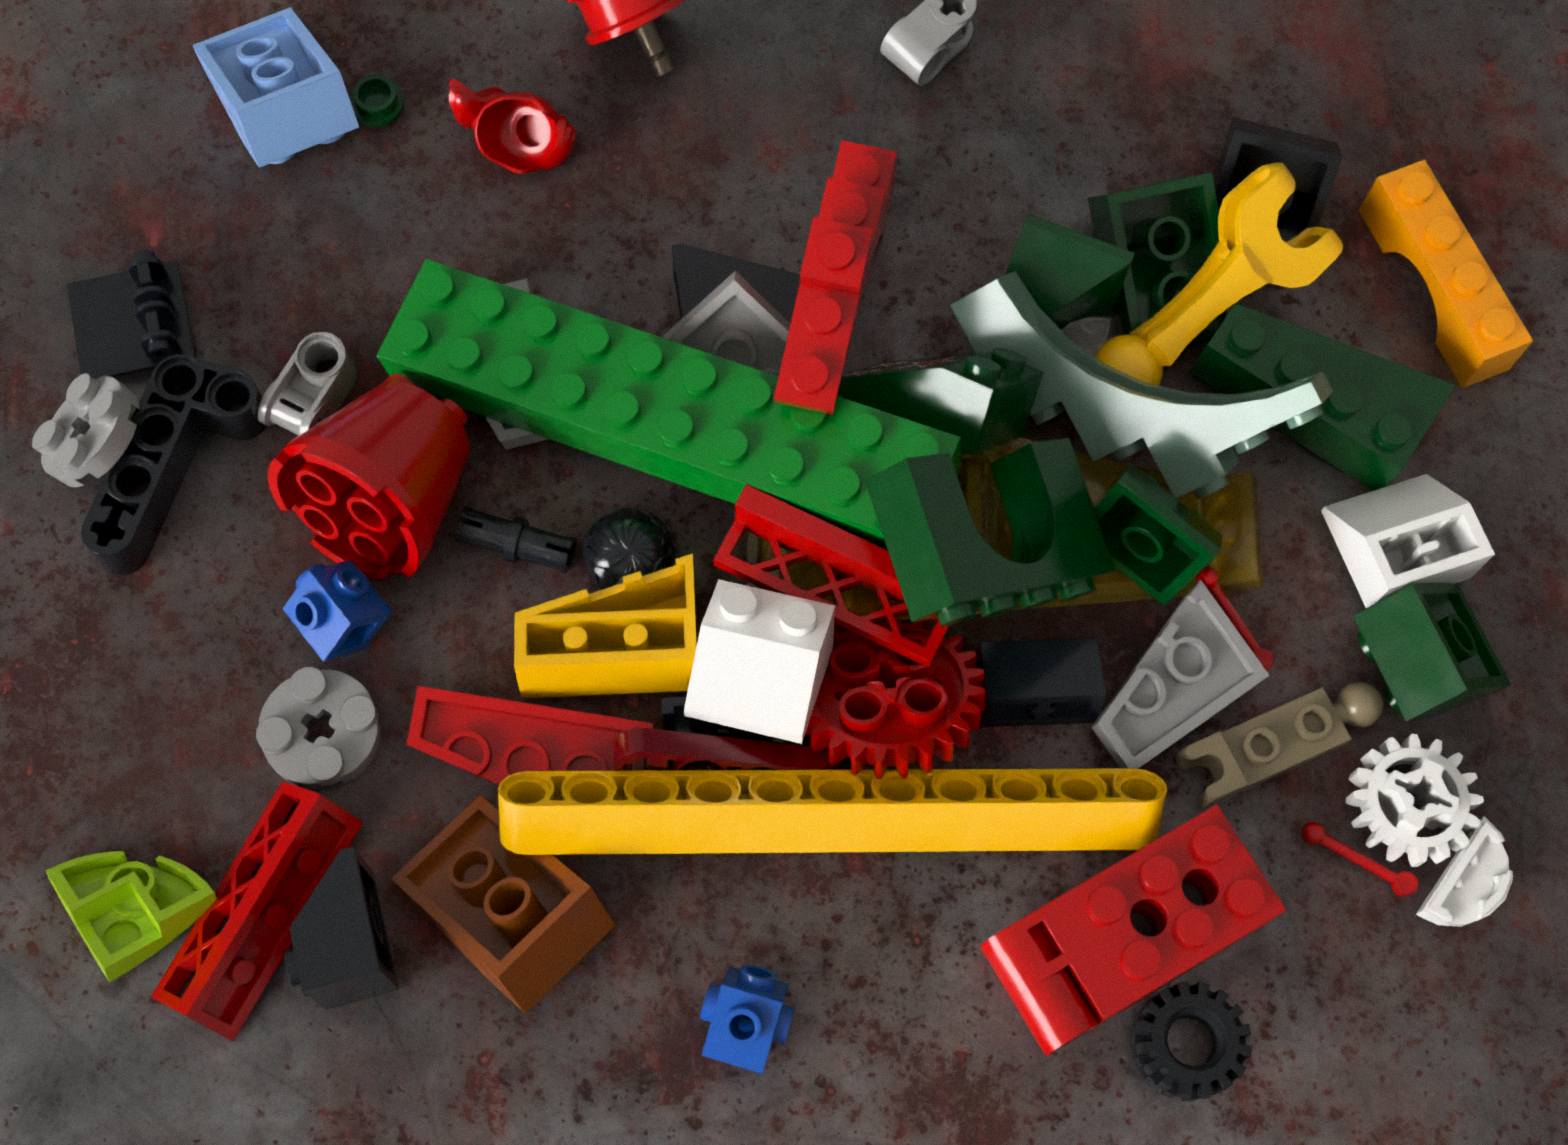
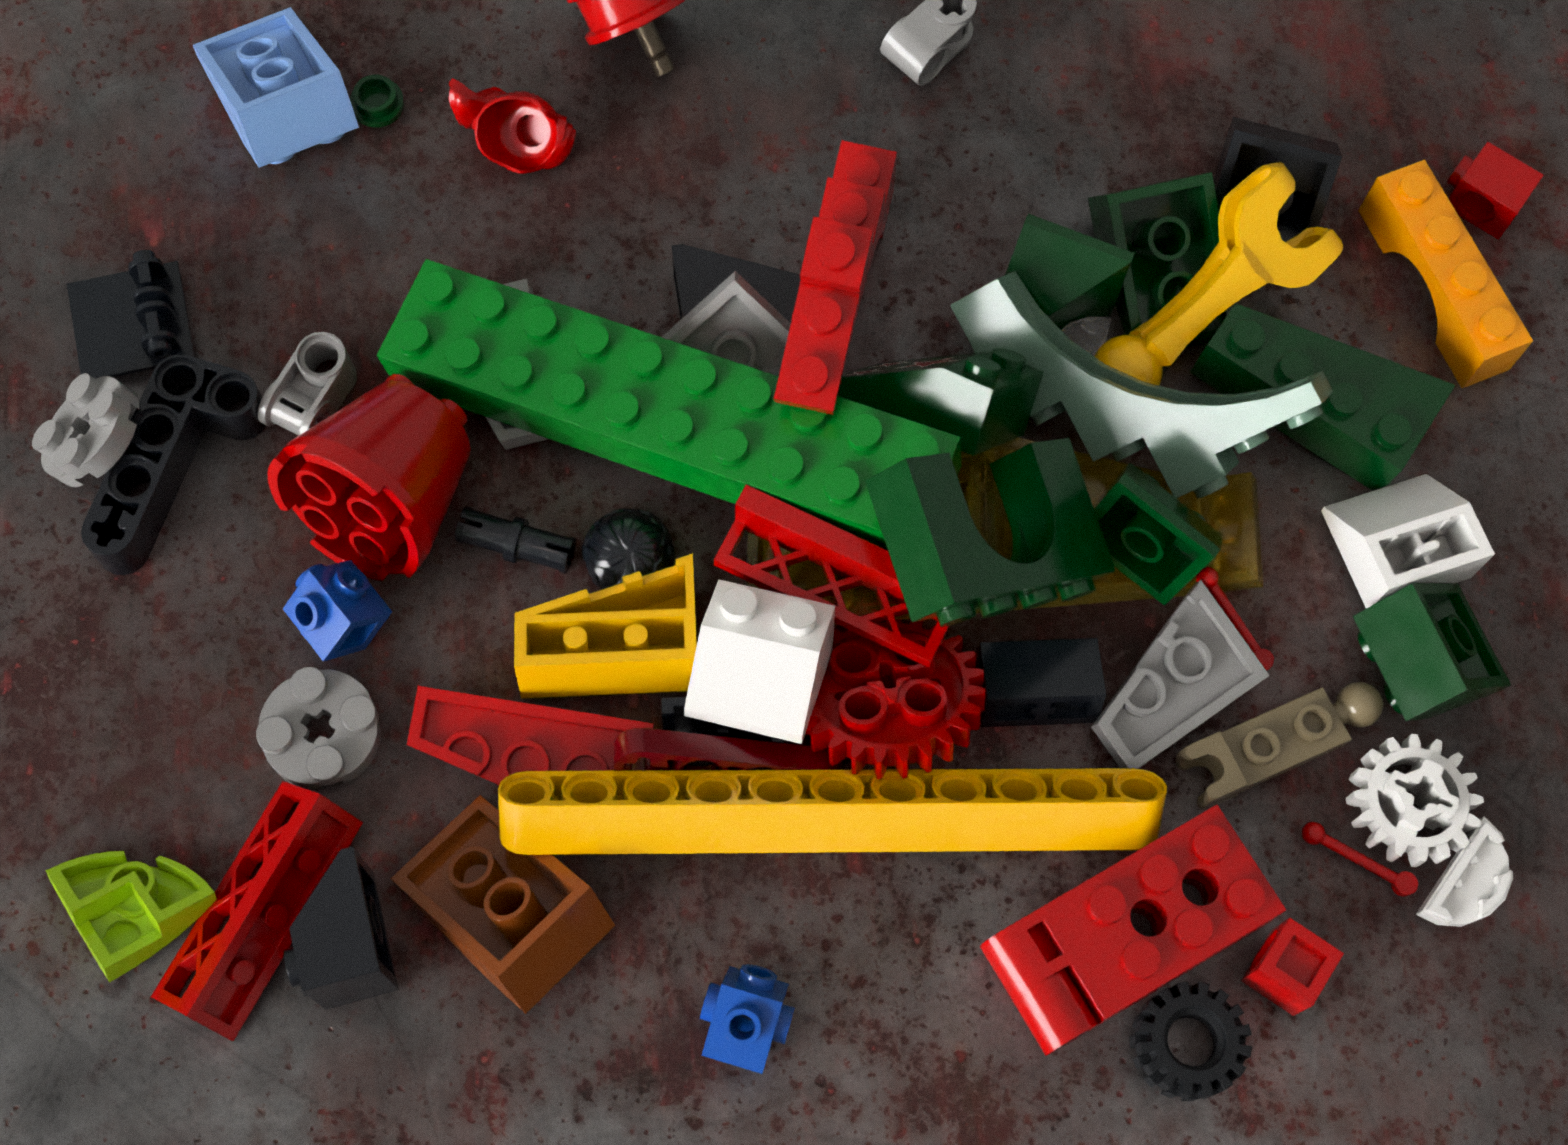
none -> red brick [1240,917,1344,1016]
none -> red brick [1447,141,1544,240]

